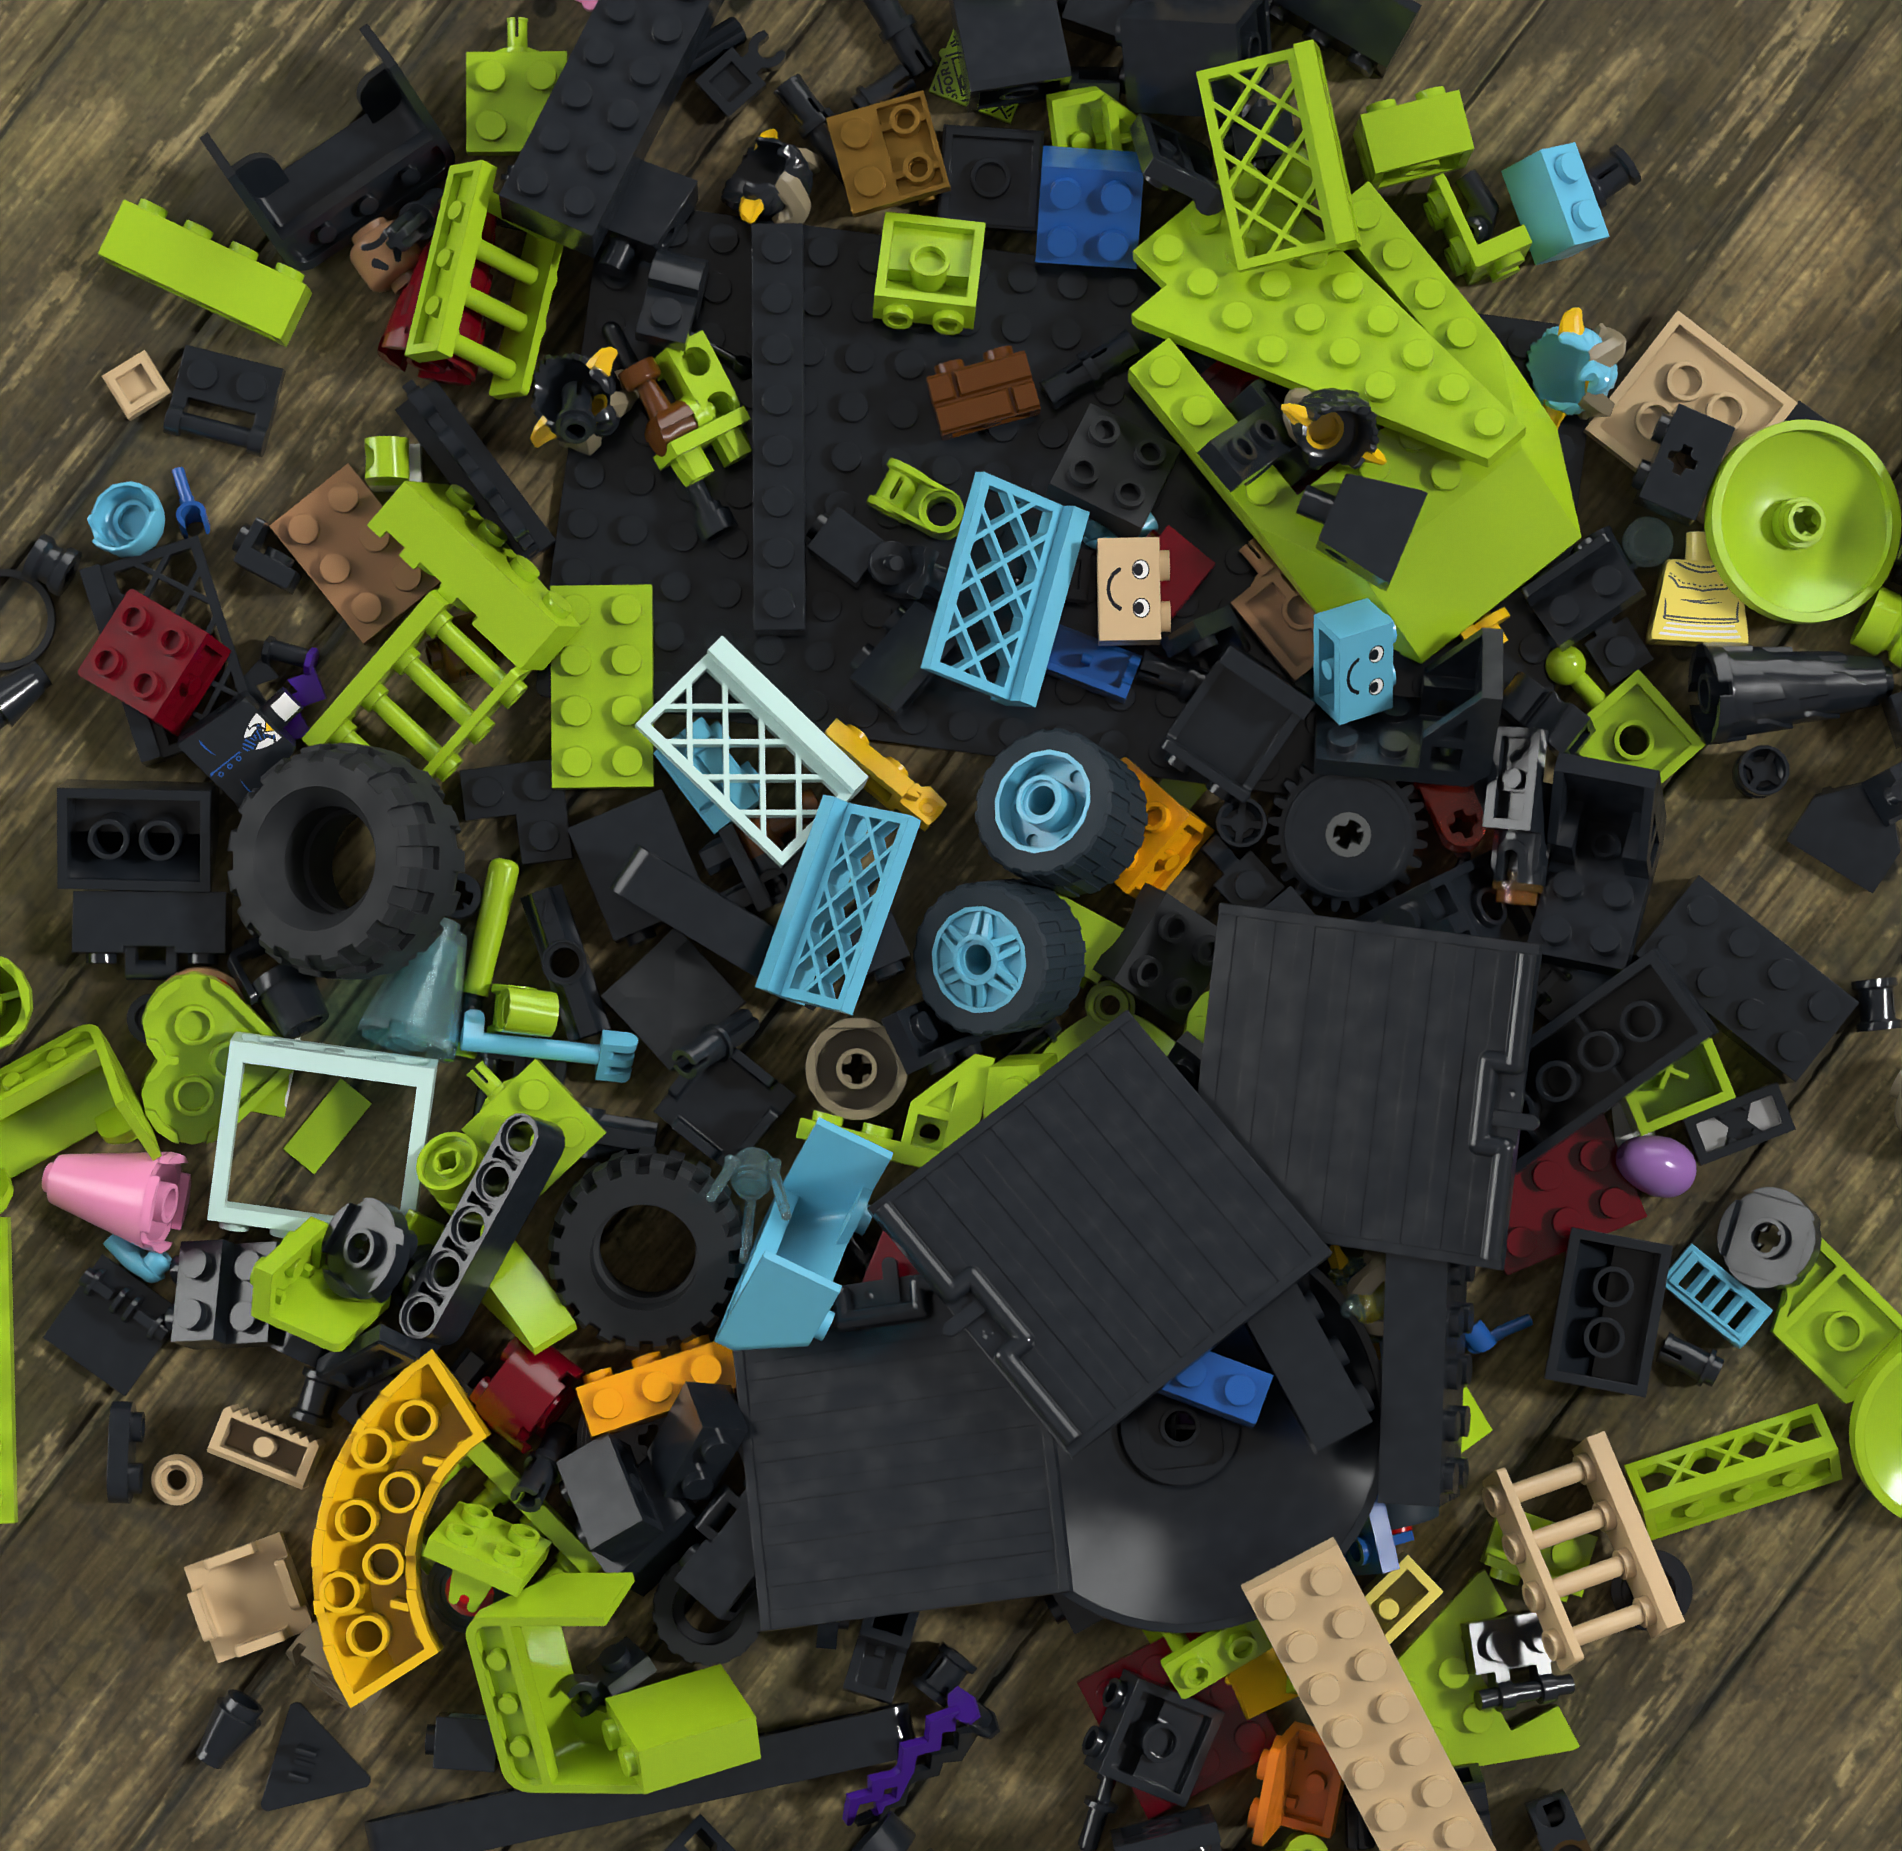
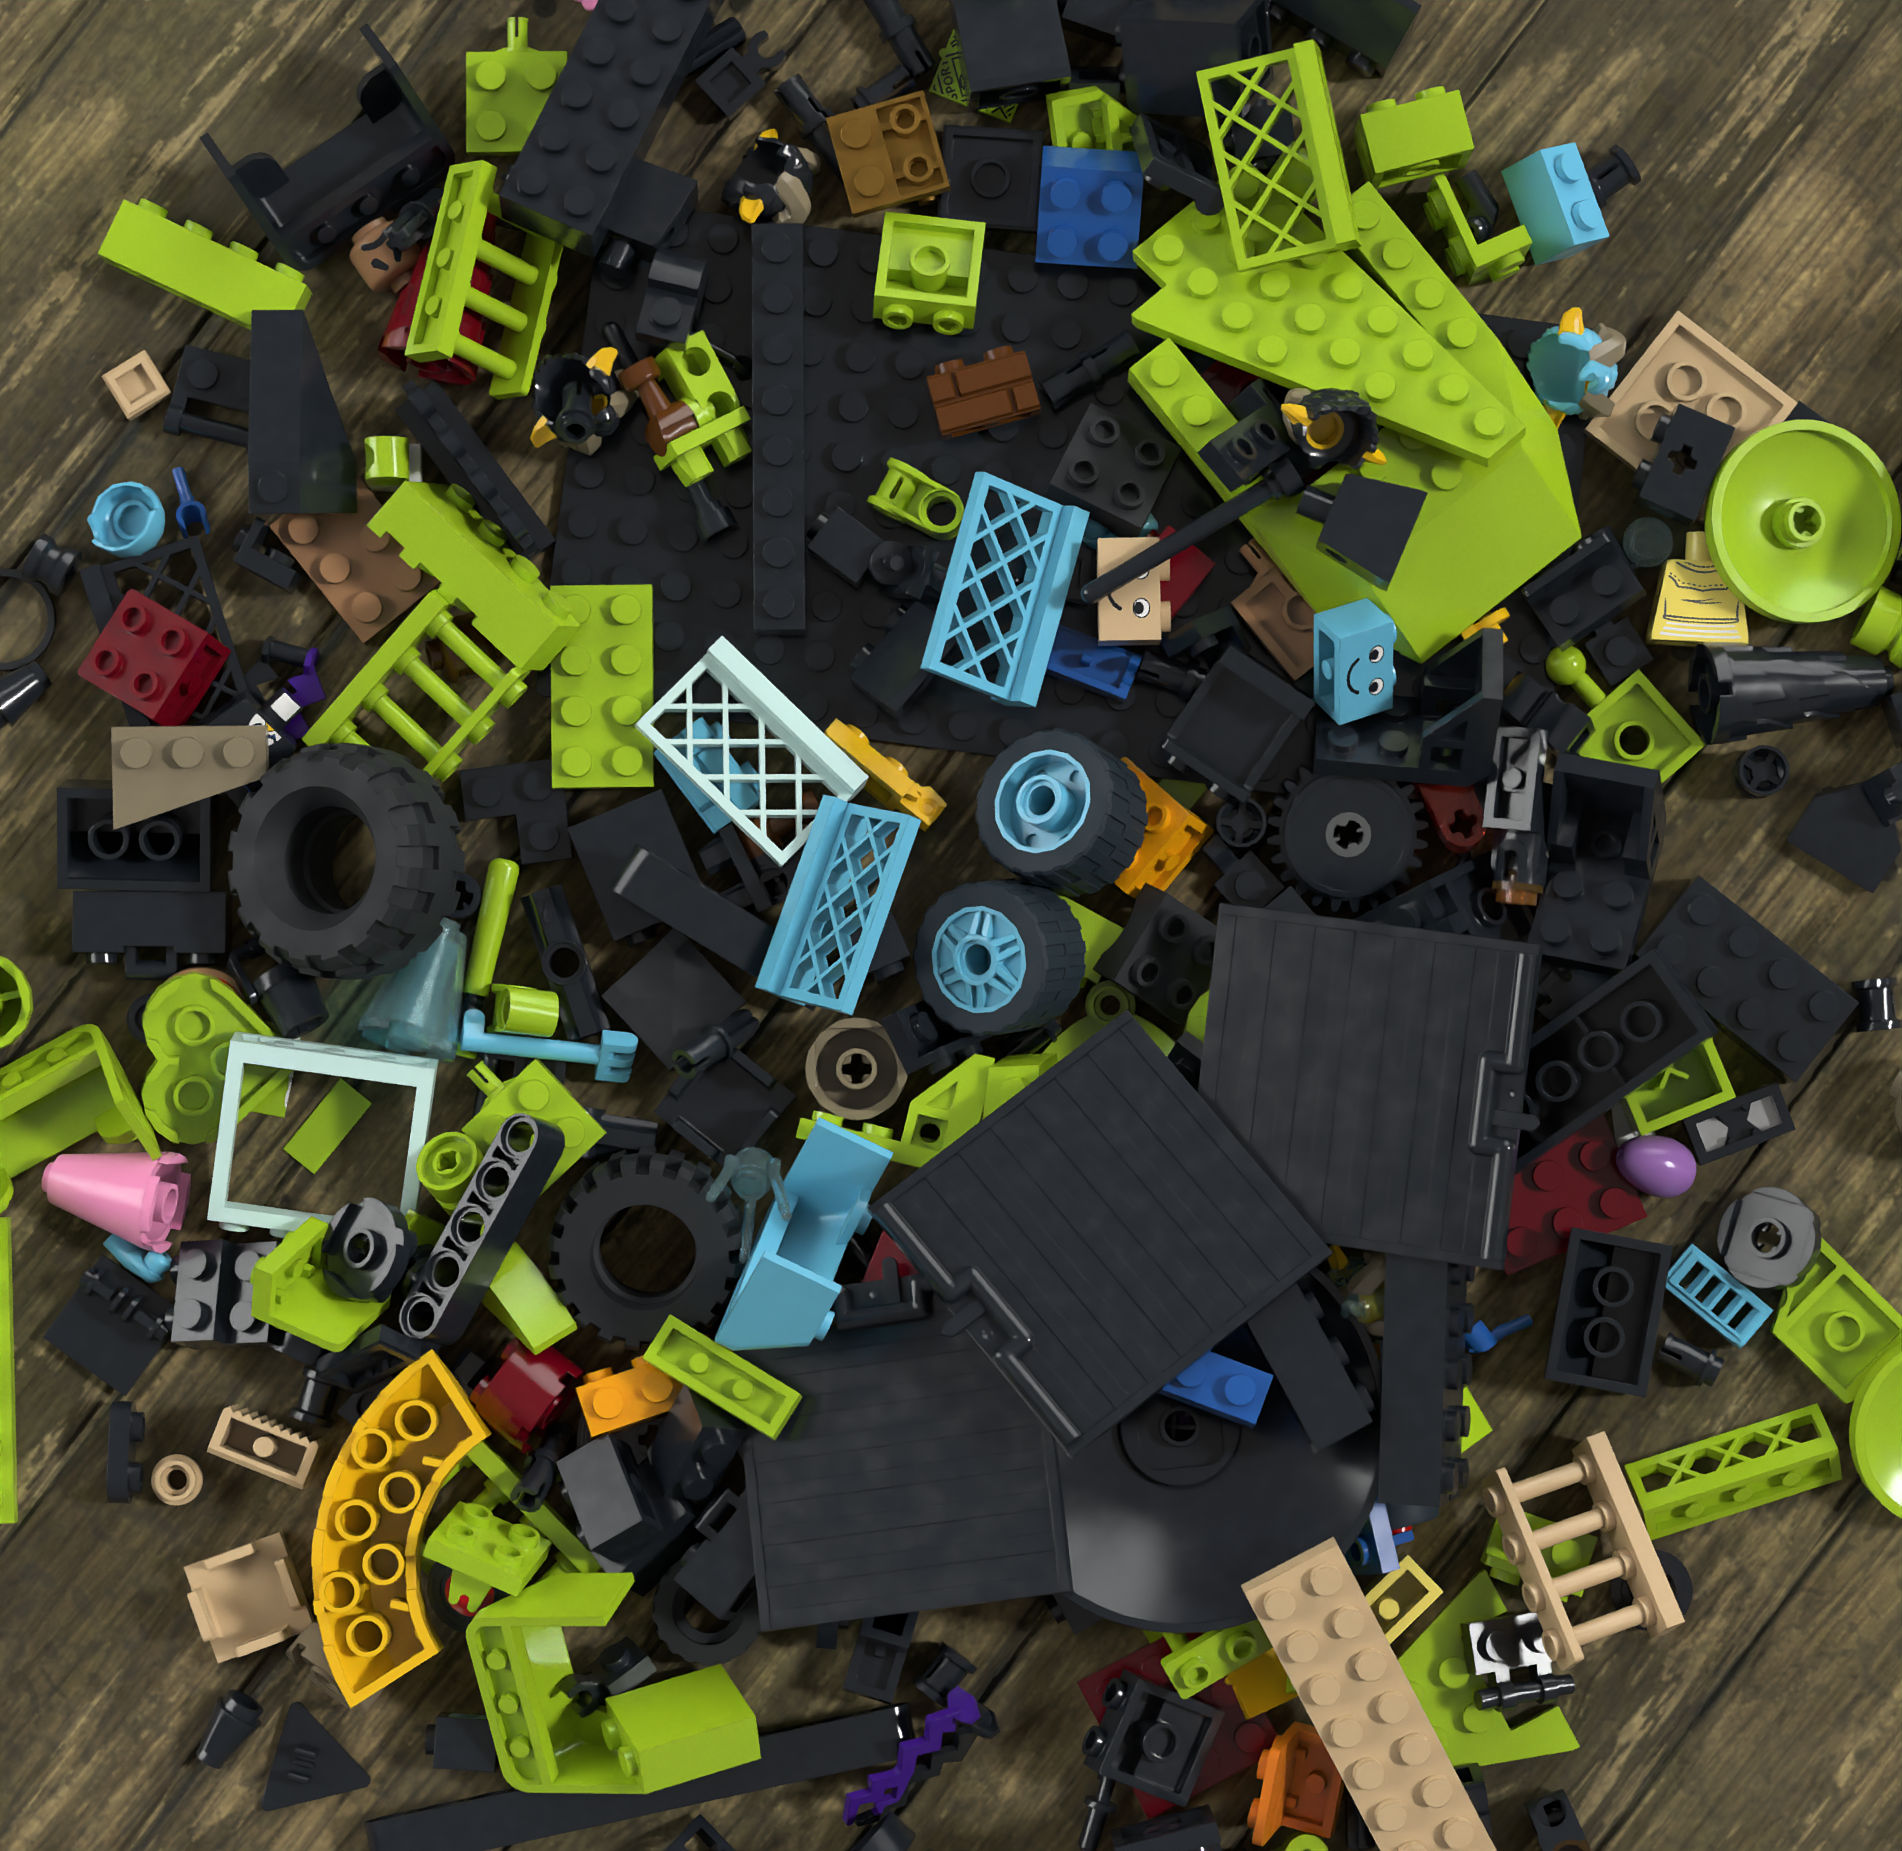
none -> dark tan wing [111,725,269,830]
none -> black wedge [248,310,358,514]
none -> lime plate [642,1314,802,1441]
none -> black piece [1081,454,1306,604]

